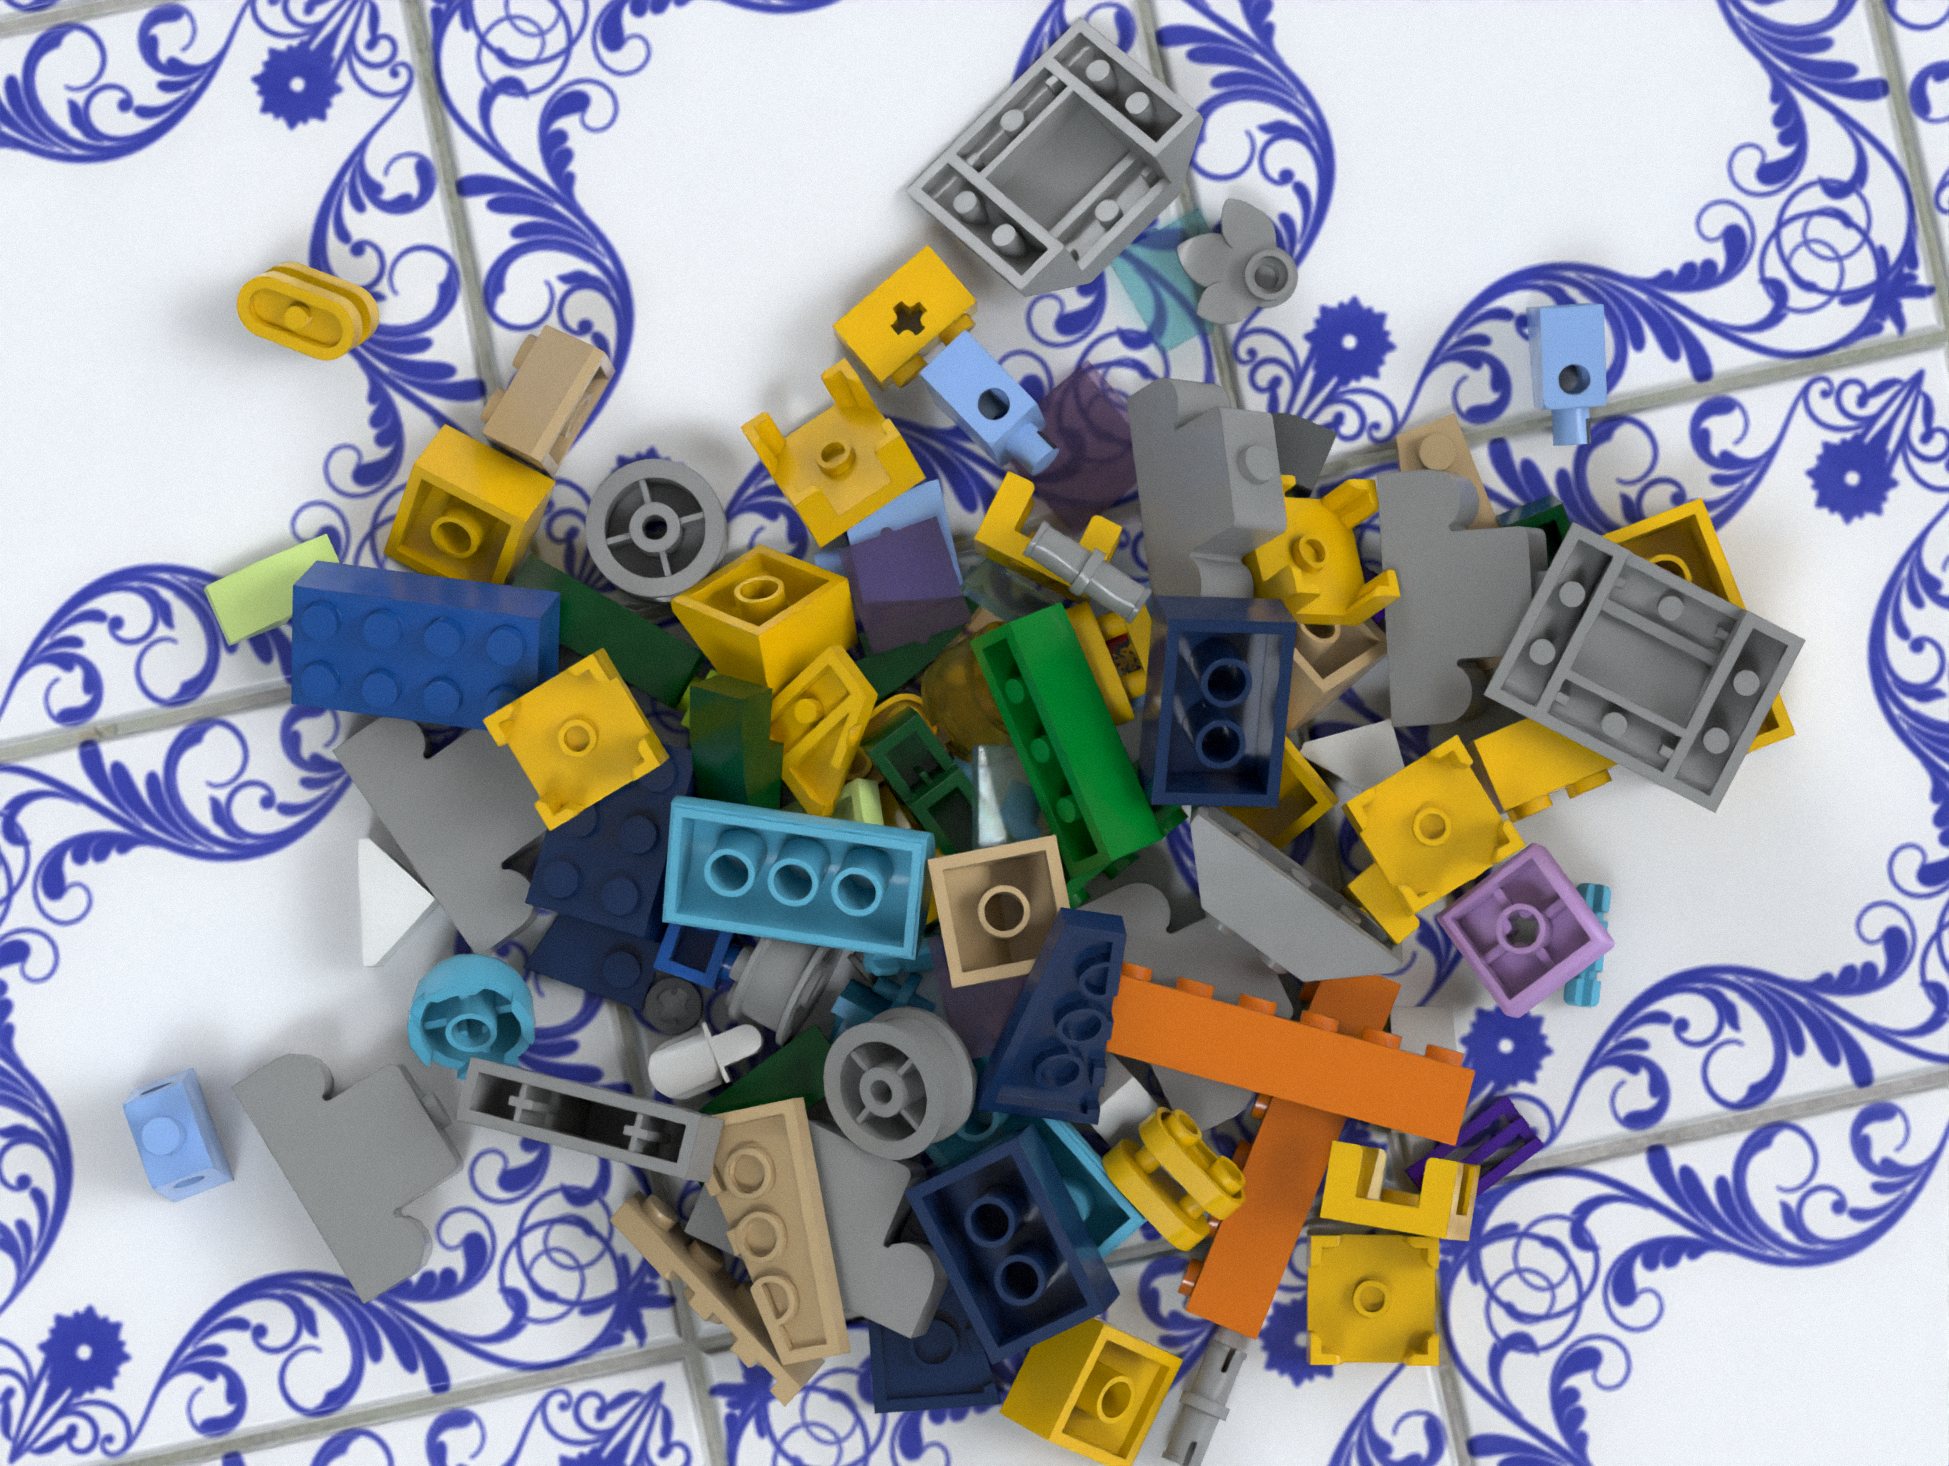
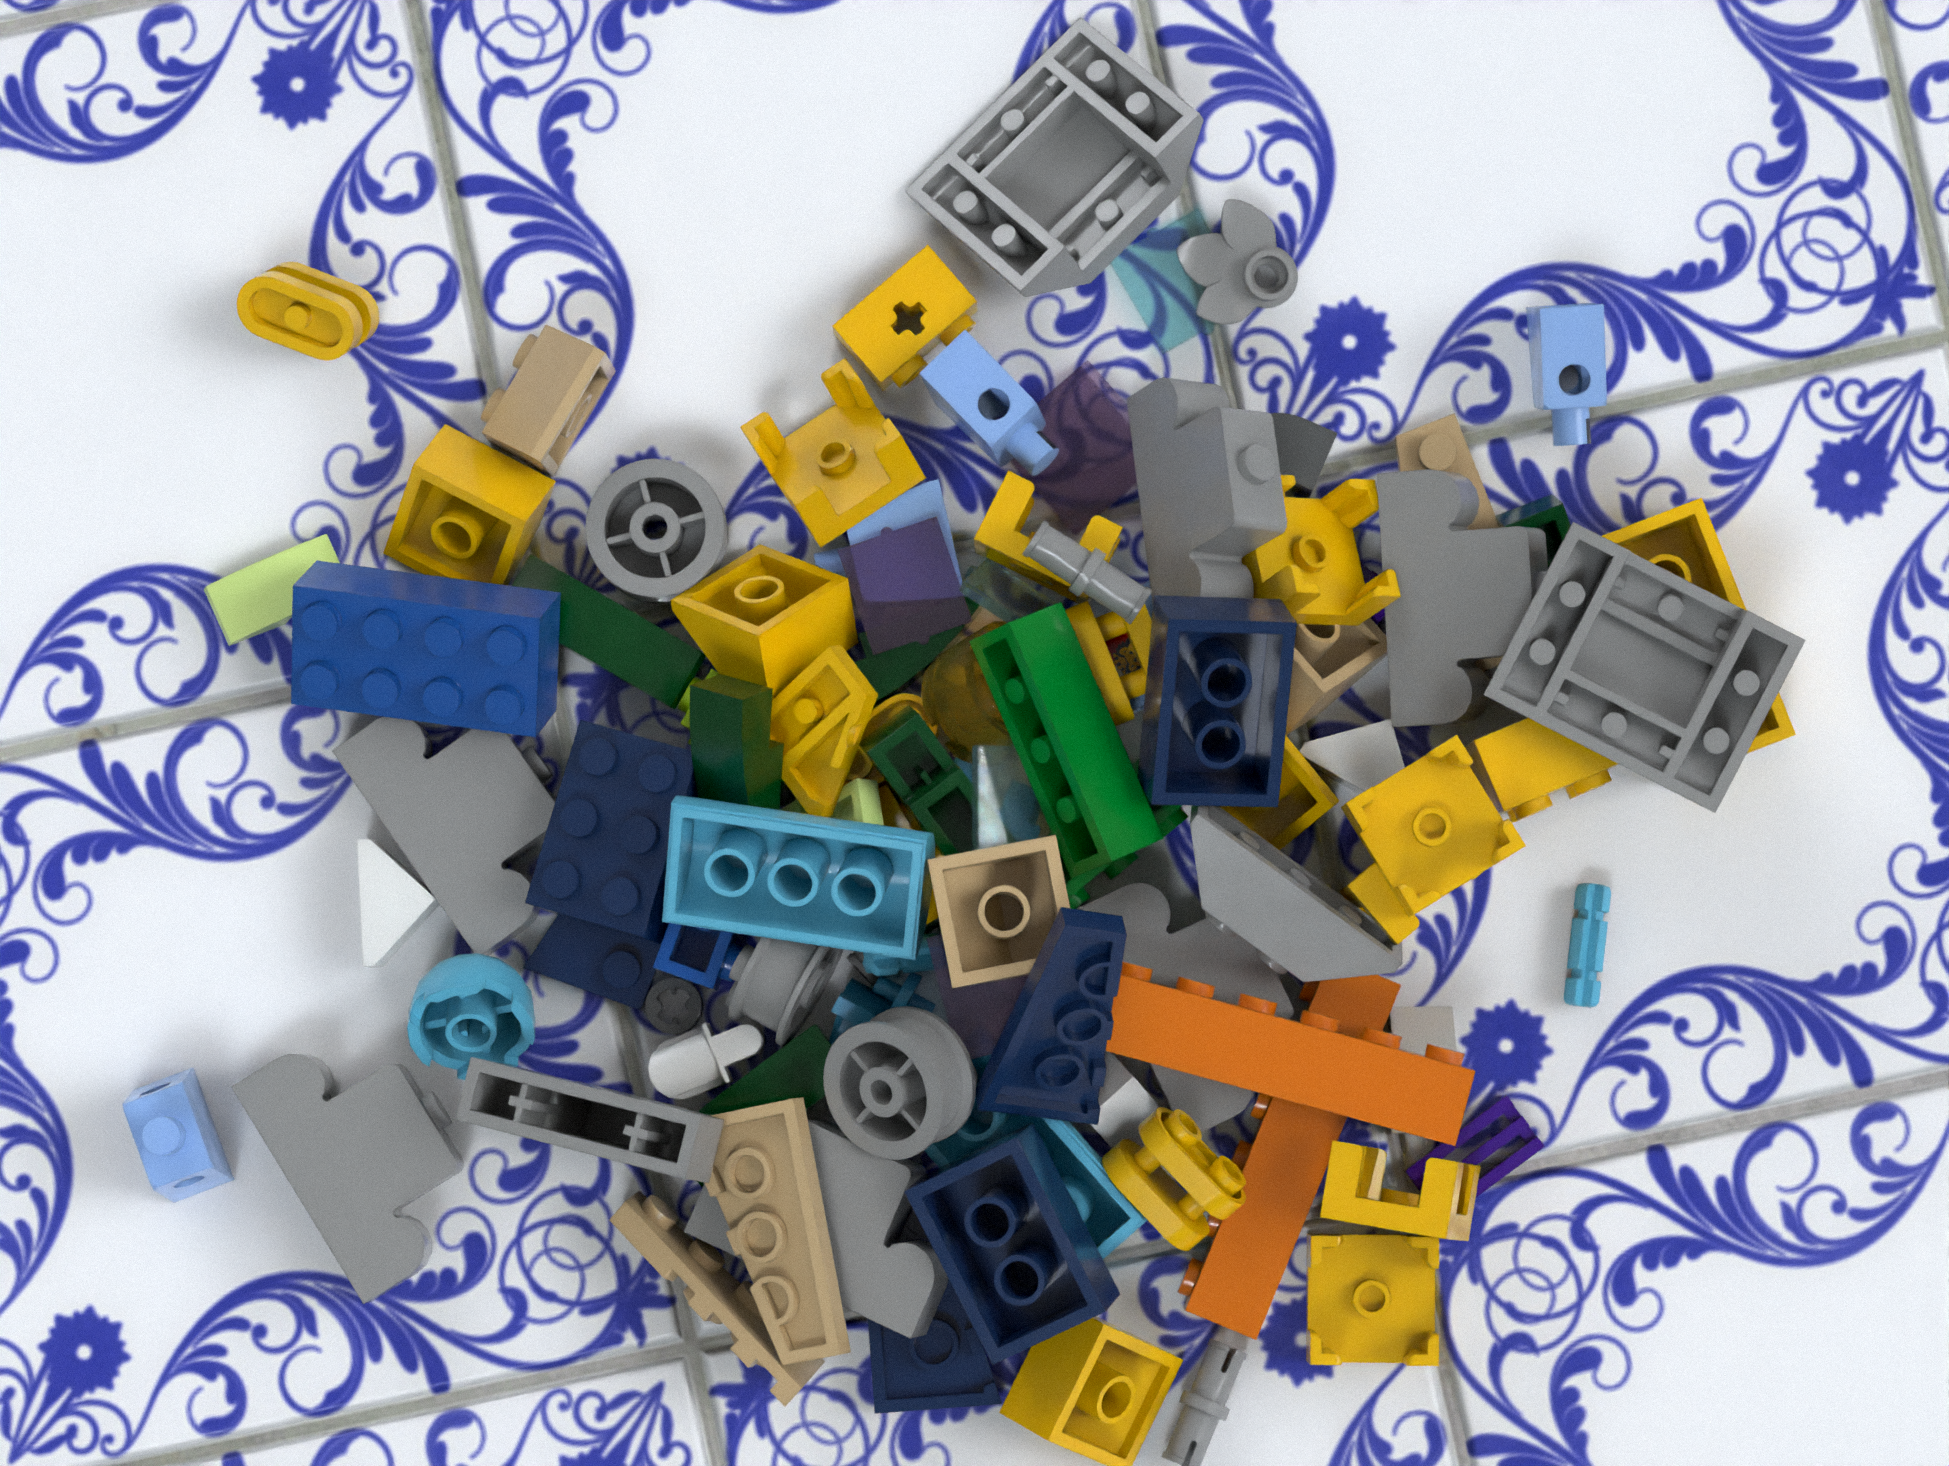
yellow panel [482,648,670,831] -> none
lavender brick [1437,843,1615,1018] -> none

